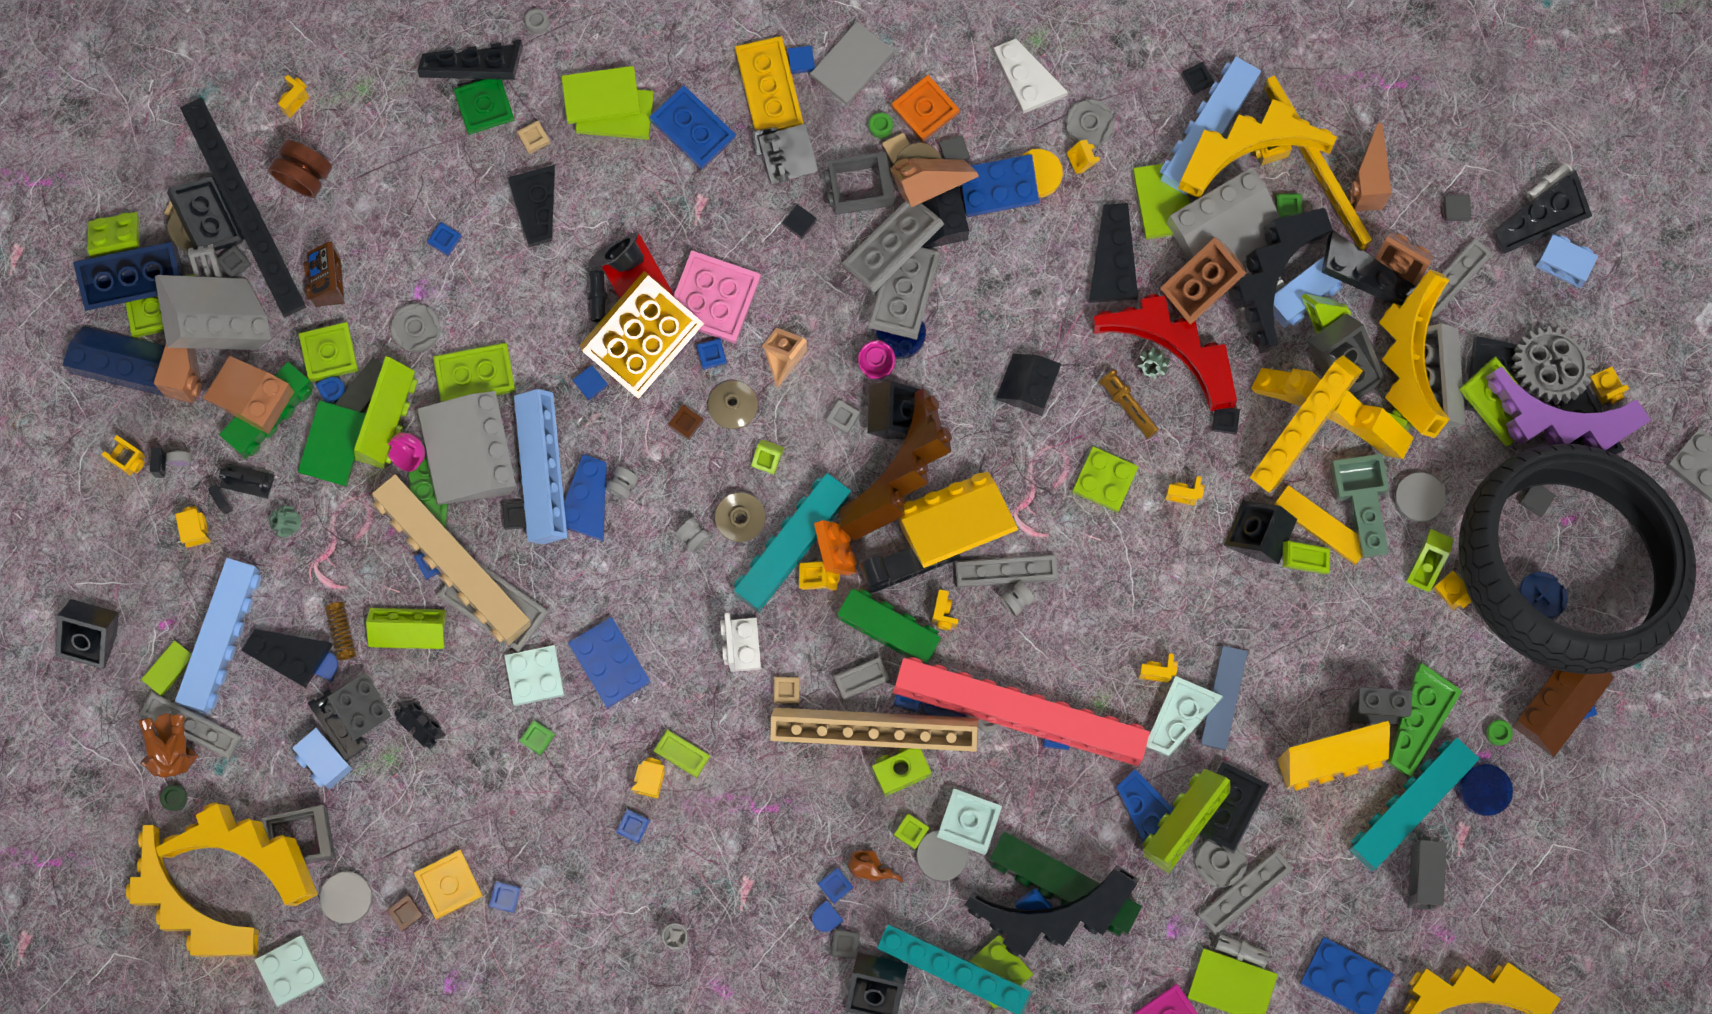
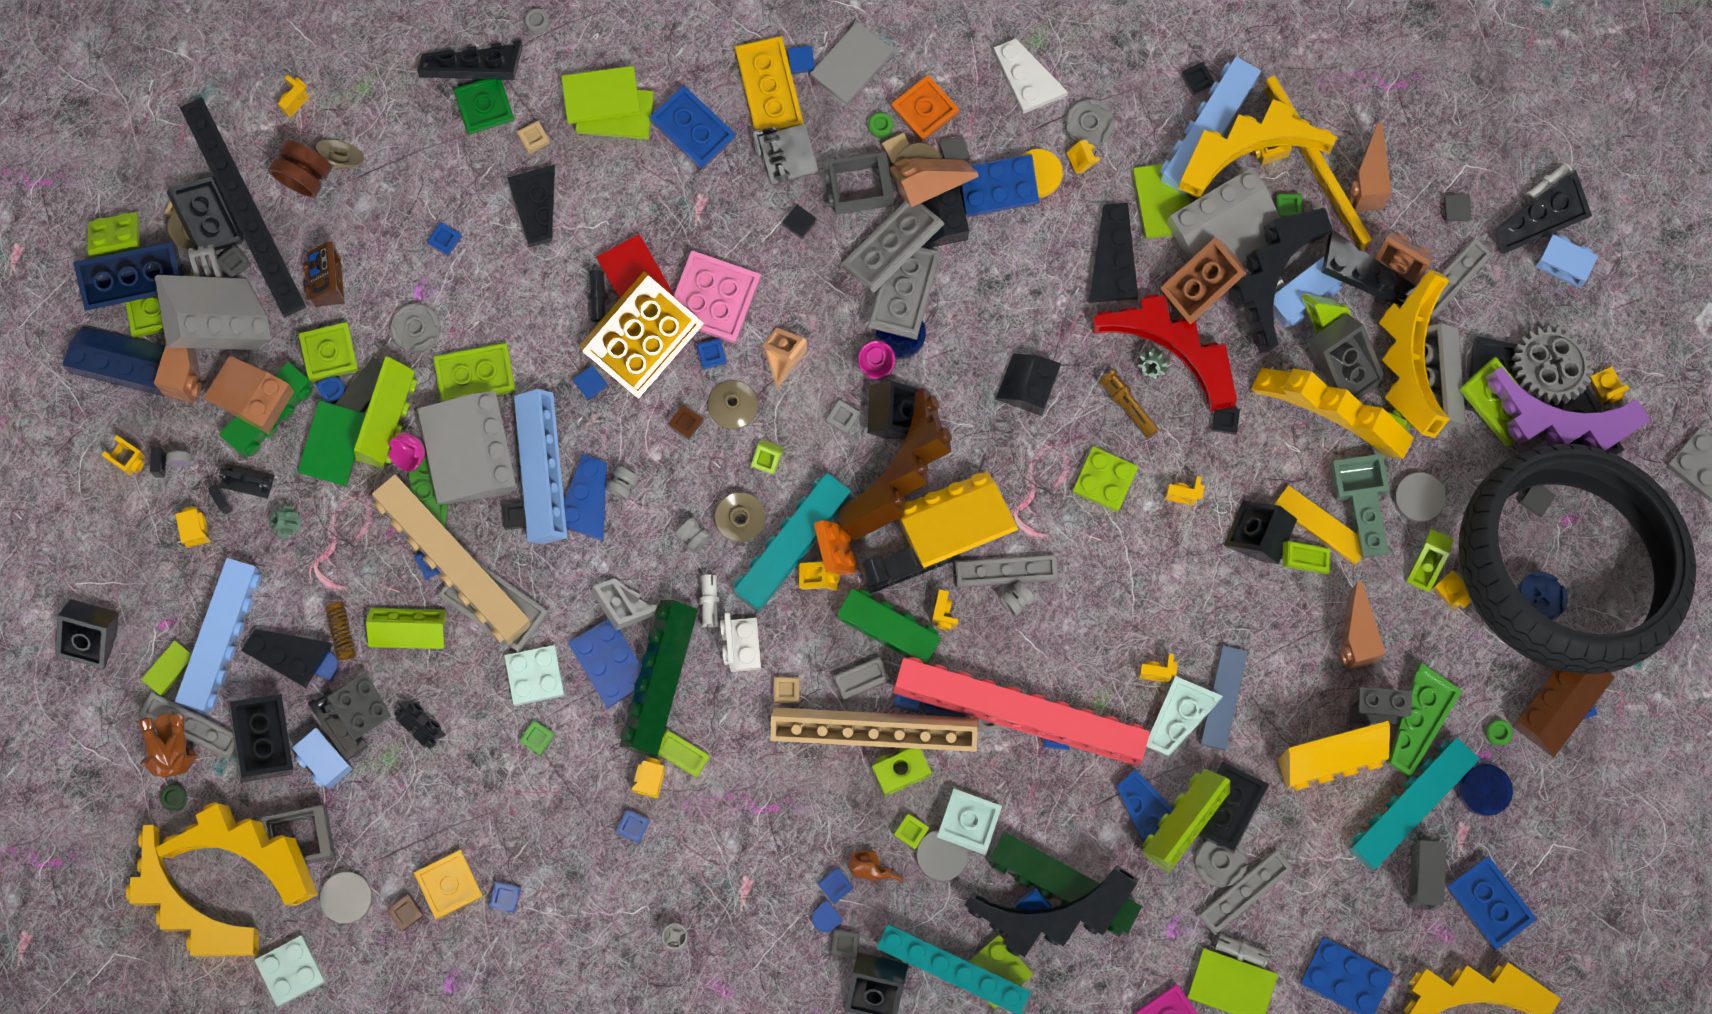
black piece [589,233,644,272] -> none
yellow brick [1249,355,1363,493] -> none
none -> black brick [229,694,294,783]
none -> dark tan dish [315,140,364,169]
none -> light grey wing [591,578,657,630]
none -> dark green brick [619,600,698,756]
none -> white pin [699,574,720,628]
none -> nougat slope [1339,581,1386,671]
none -> blue plate [1446,856,1537,951]

